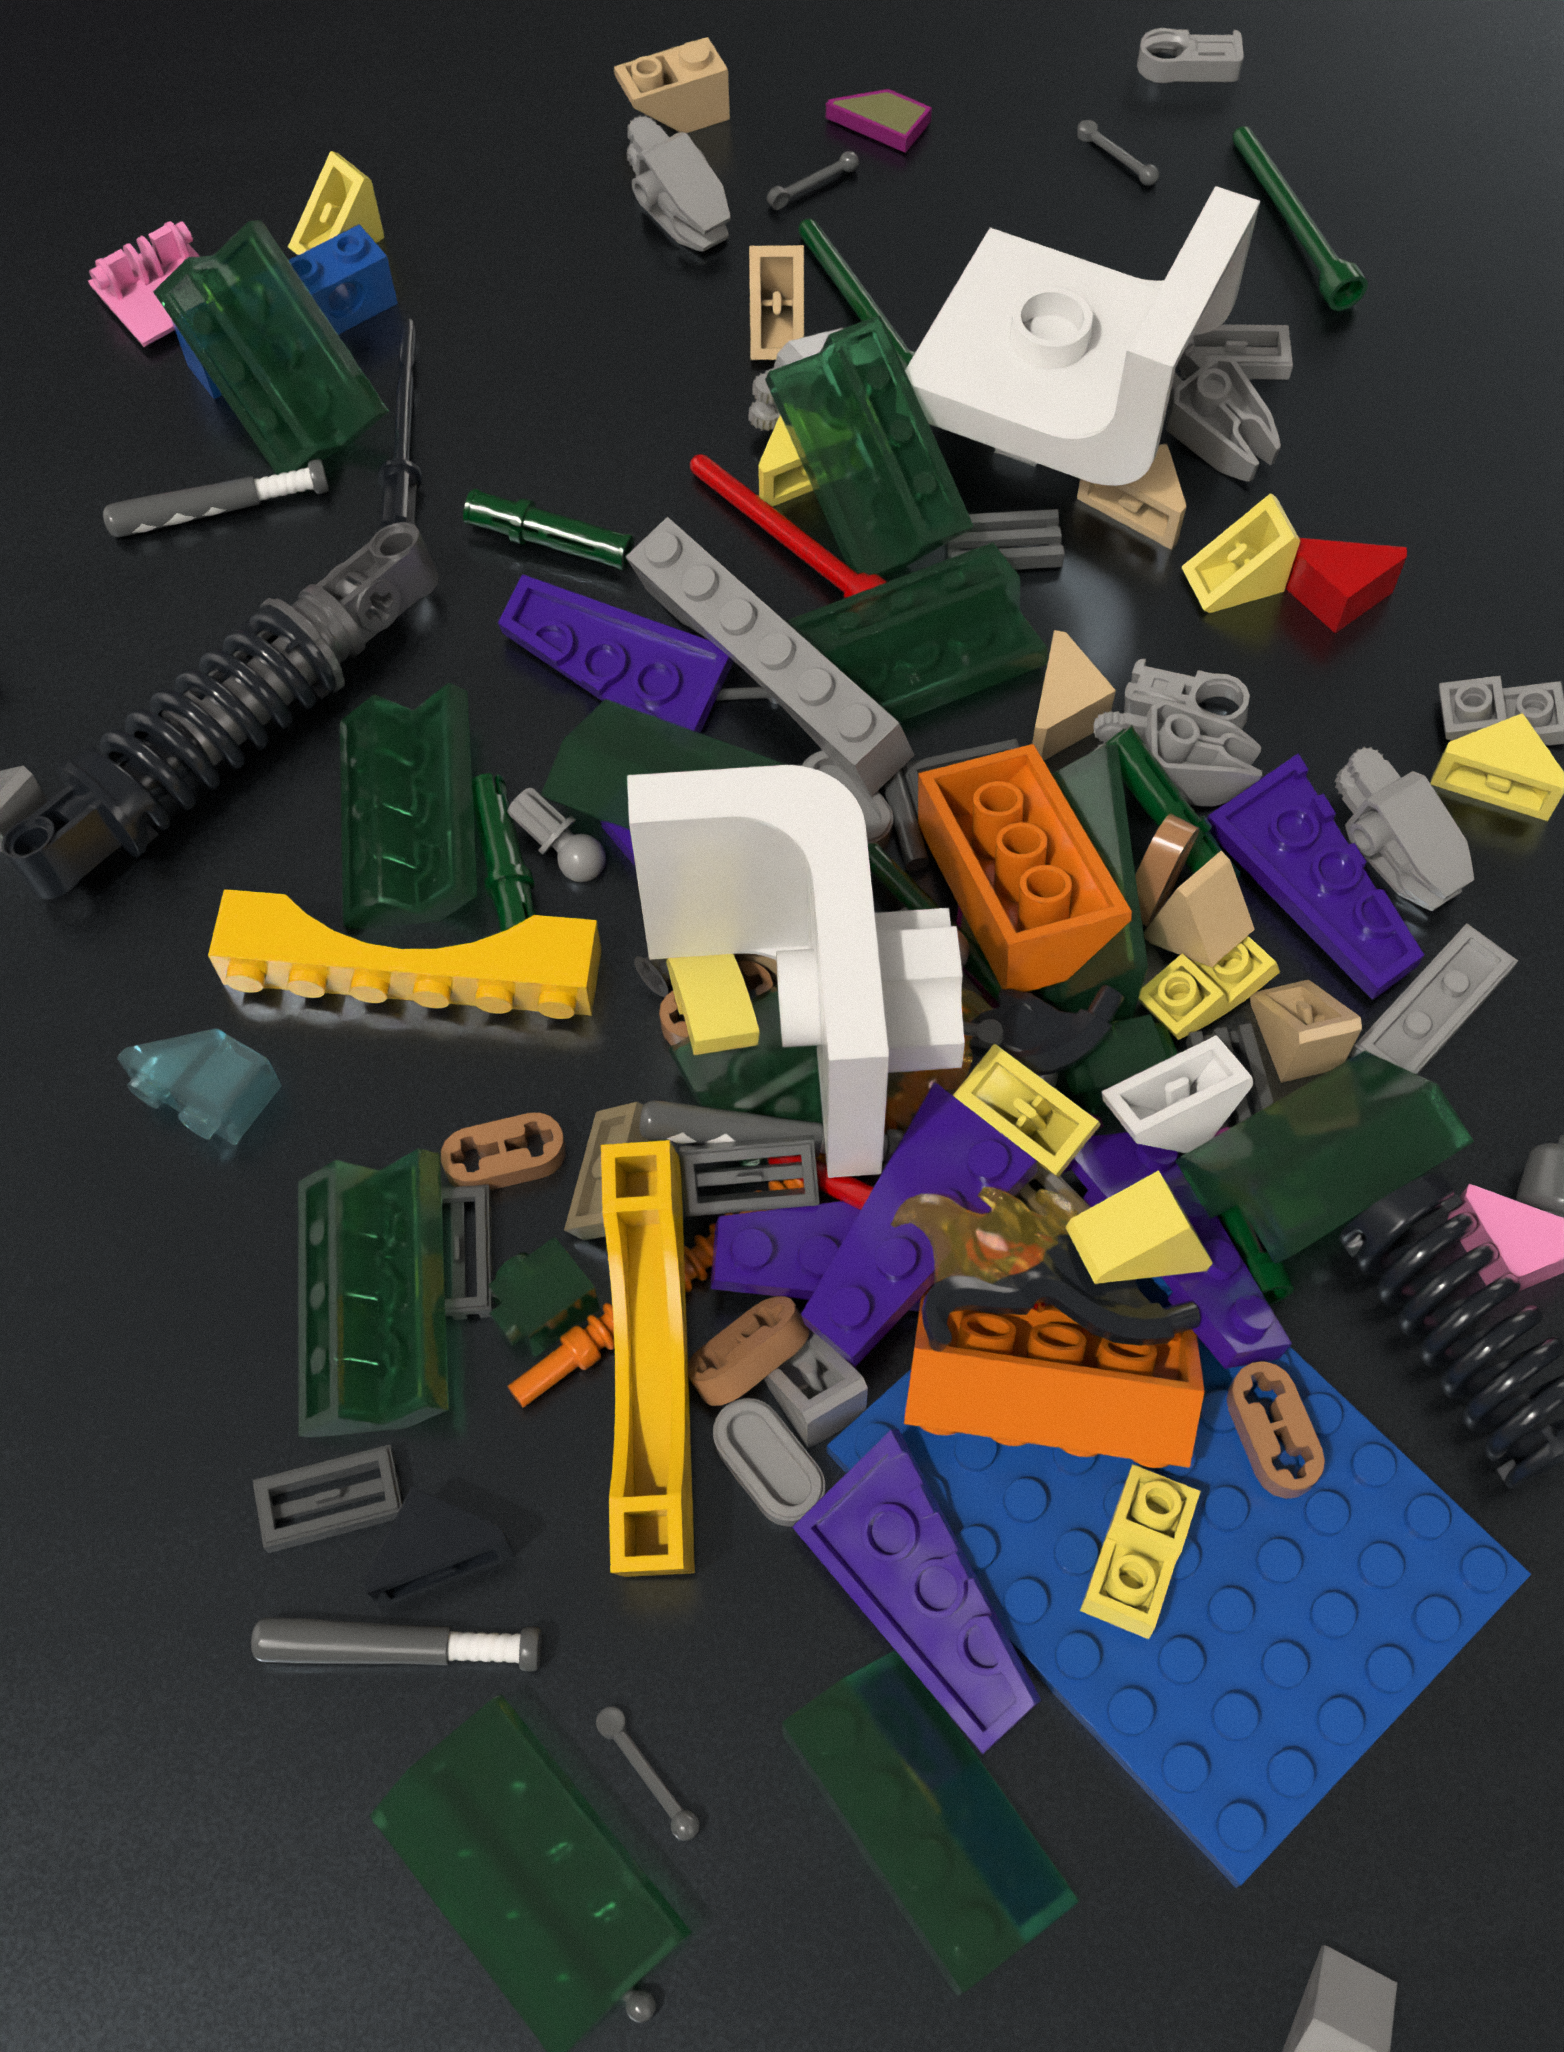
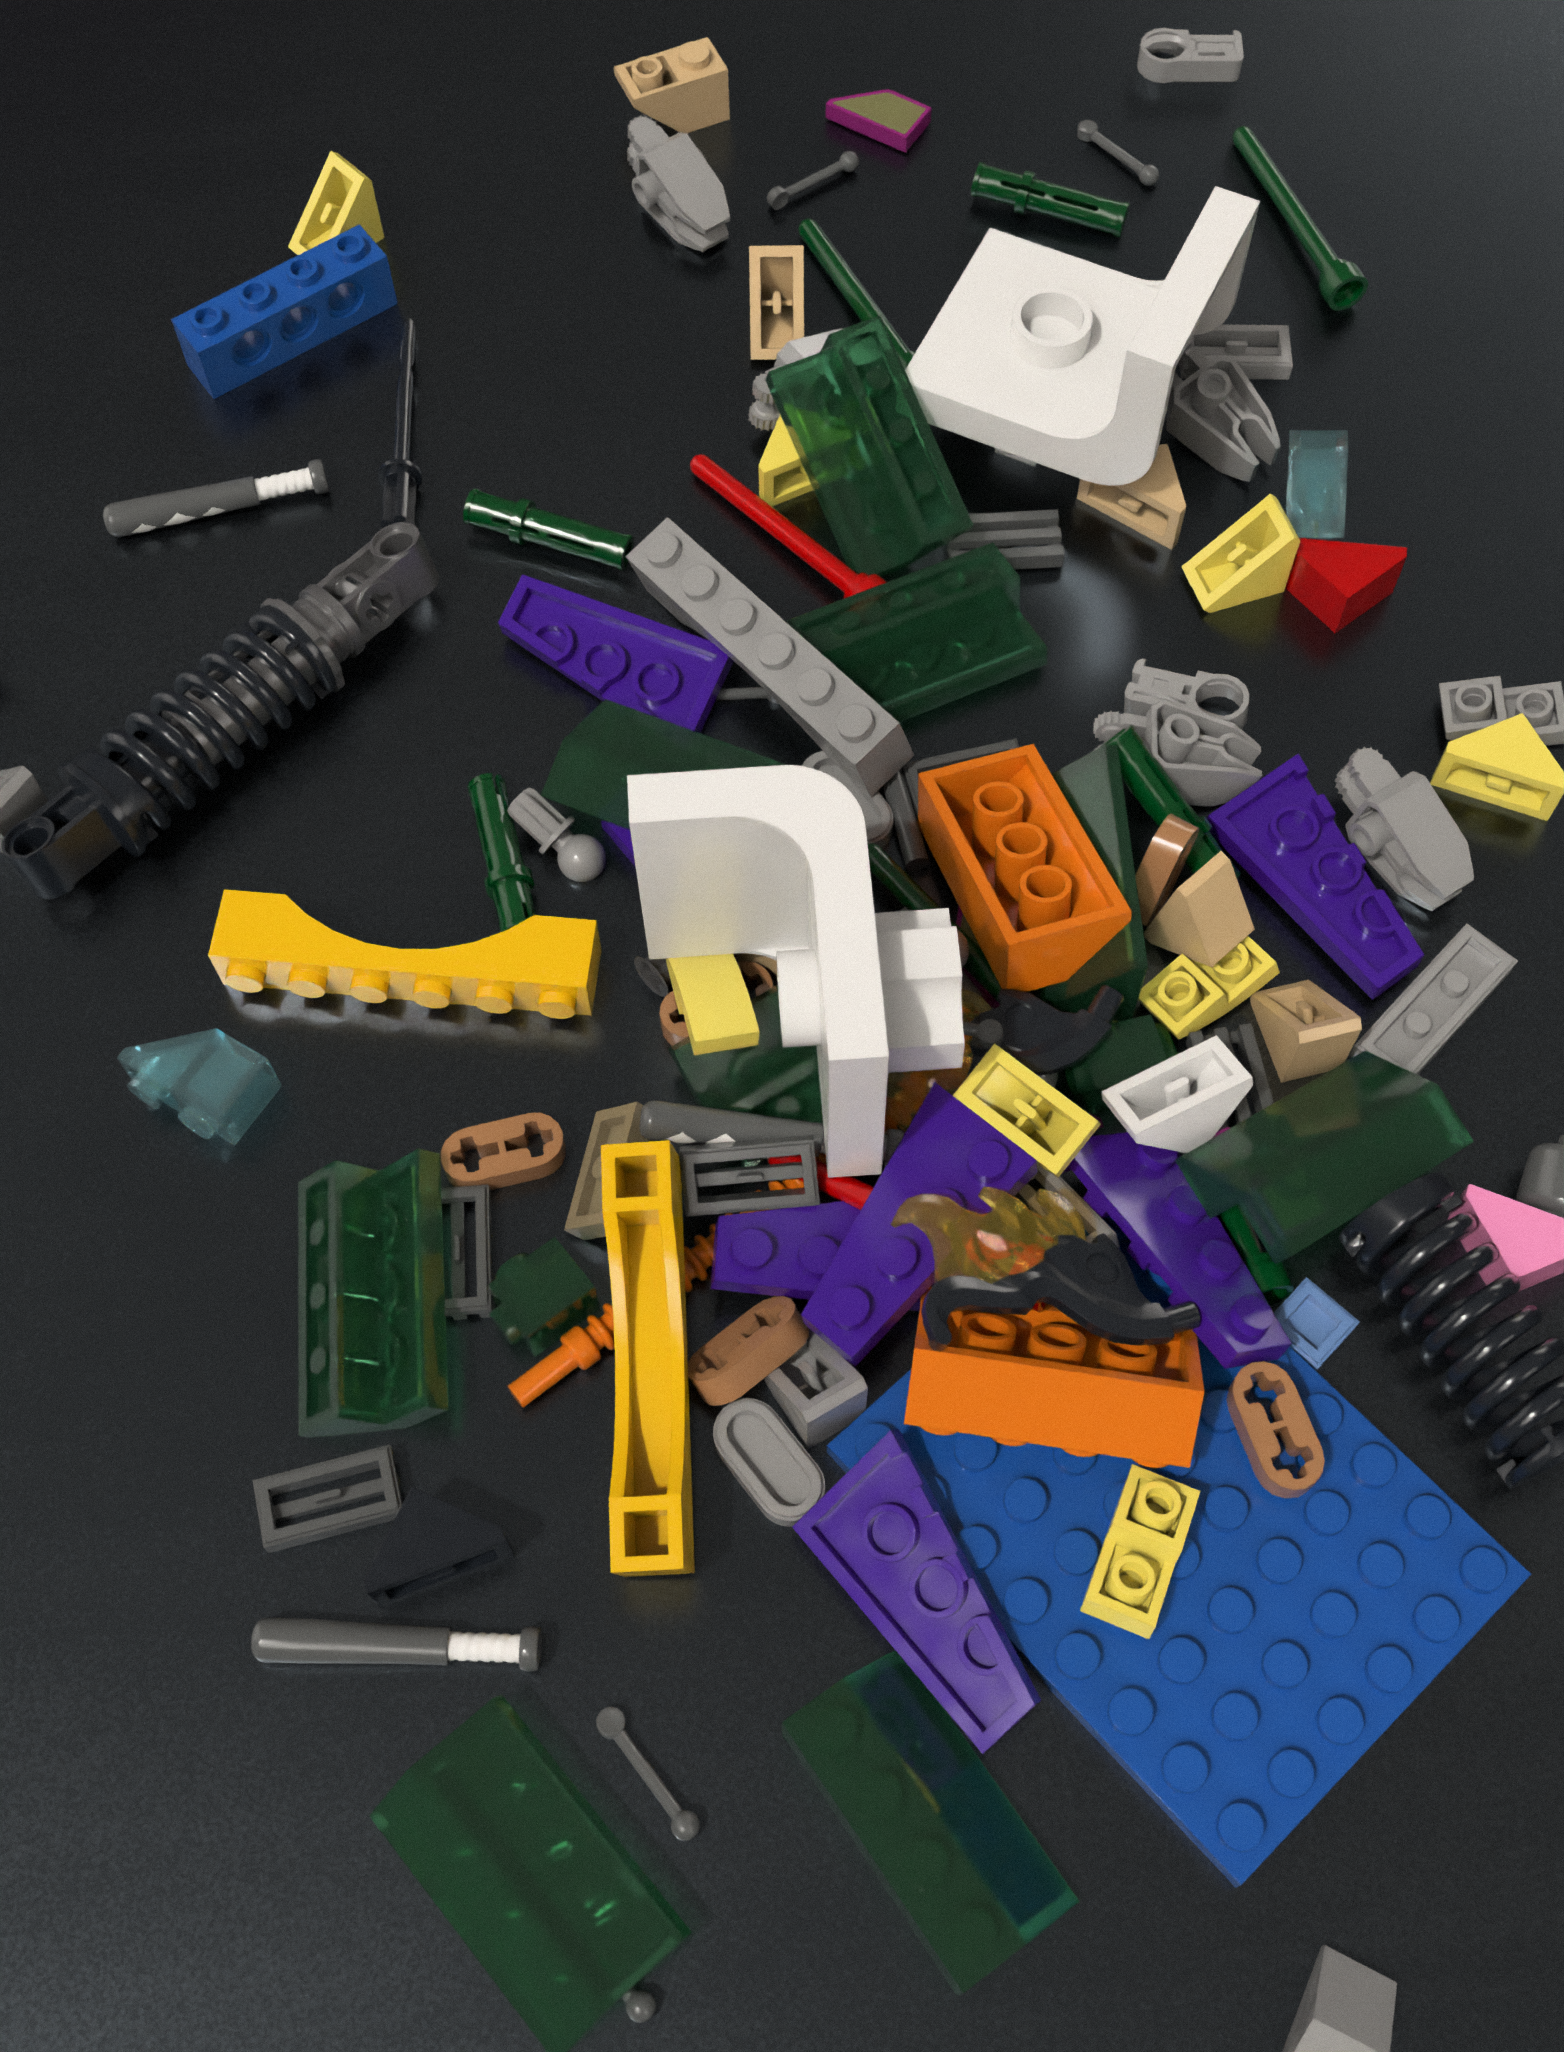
bright pink hinge [88,221,230,347] -> none
clear green slope [153,220,389,475] -> none
clear green slope [340,683,477,930] -> none
tan slope [1032,630,1116,761] -> none
light yellow slope [1065,1170,1213,1284] -> none
none -> dark green pin [971,162,1130,237]
none -> medium blue tile [1274,1277,1360,1371]
none -> clear light blue slope [1285,430,1348,540]

